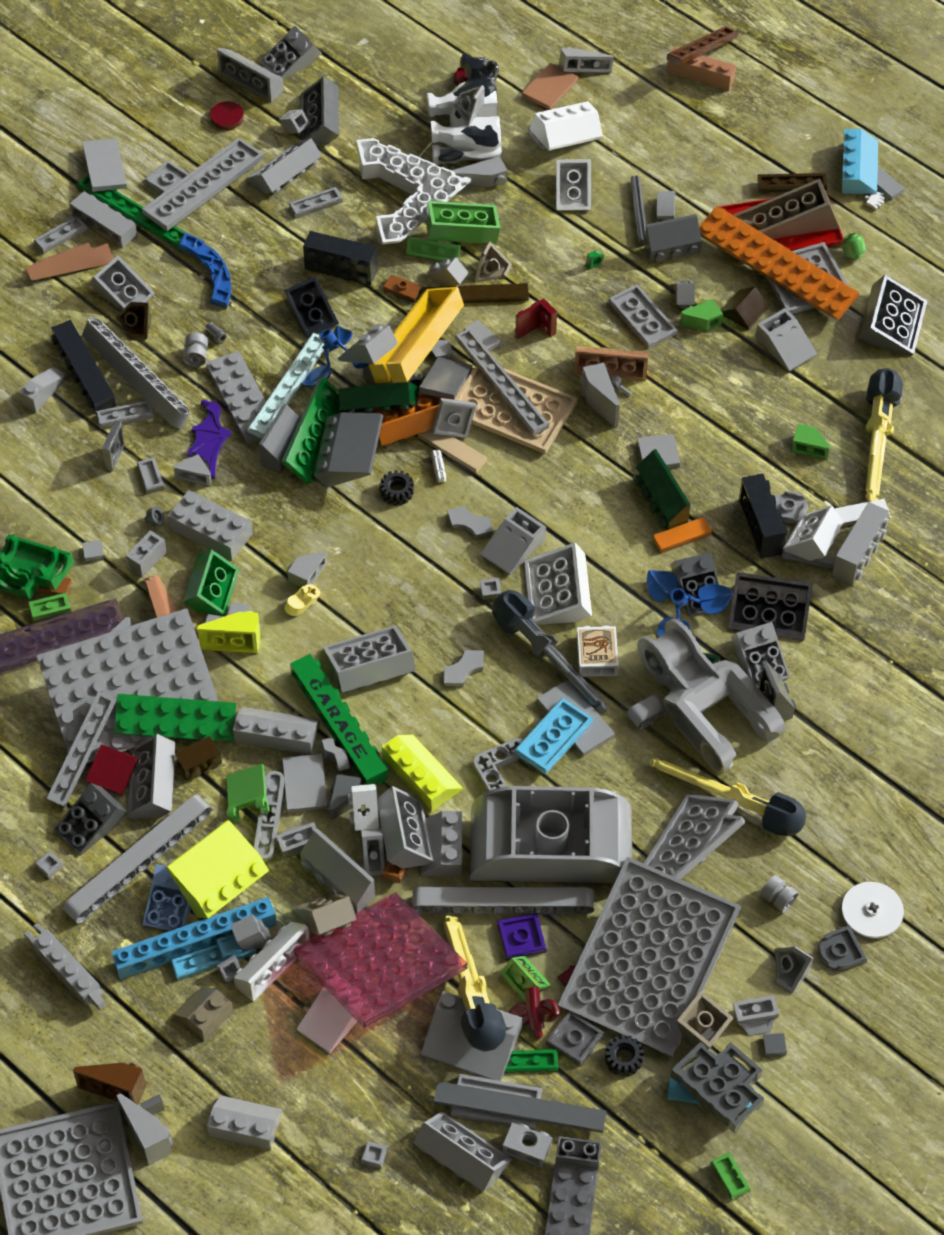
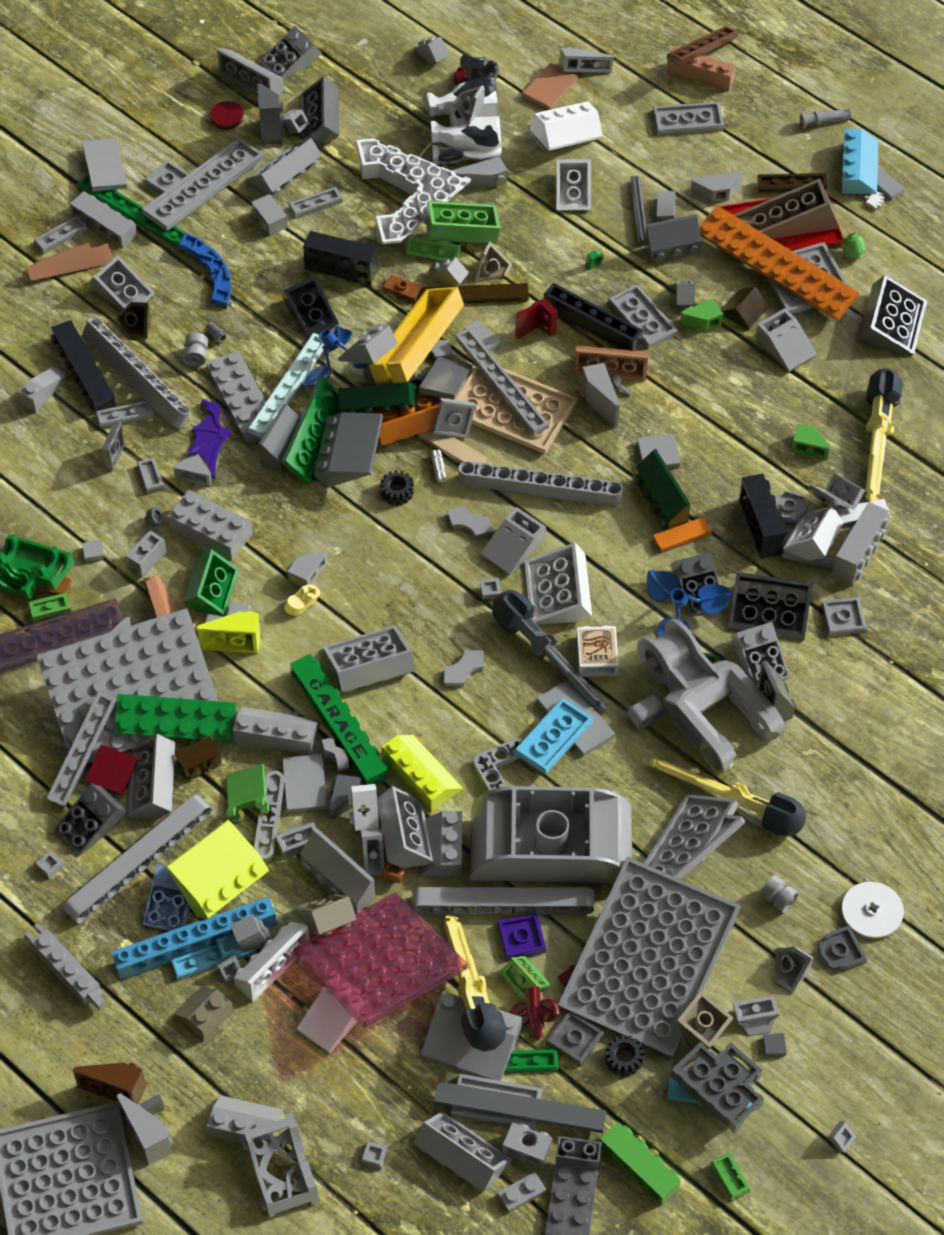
none -> light grey fence [241,1113,320,1217]
none -> light grey brick [251,194,288,236]
none -> dark grey slope [258,84,285,145]
none -> light grey slope [414,36,450,64]
none -> light grey beam [459,461,622,506]
none -> light grey plate [498,1172,546,1213]
none -> black brick [543,283,643,351]
none -> bright green brick [600,1122,681,1206]
none -> light grey tile [653,102,725,135]
none -> light grey slope [691,171,743,203]
none -> light grey pin [799,108,851,128]
none -> light grey bracket [809,473,865,510]
none -> light grey tile [821,597,867,636]
none -> light grey plate [828,1121,856,1153]

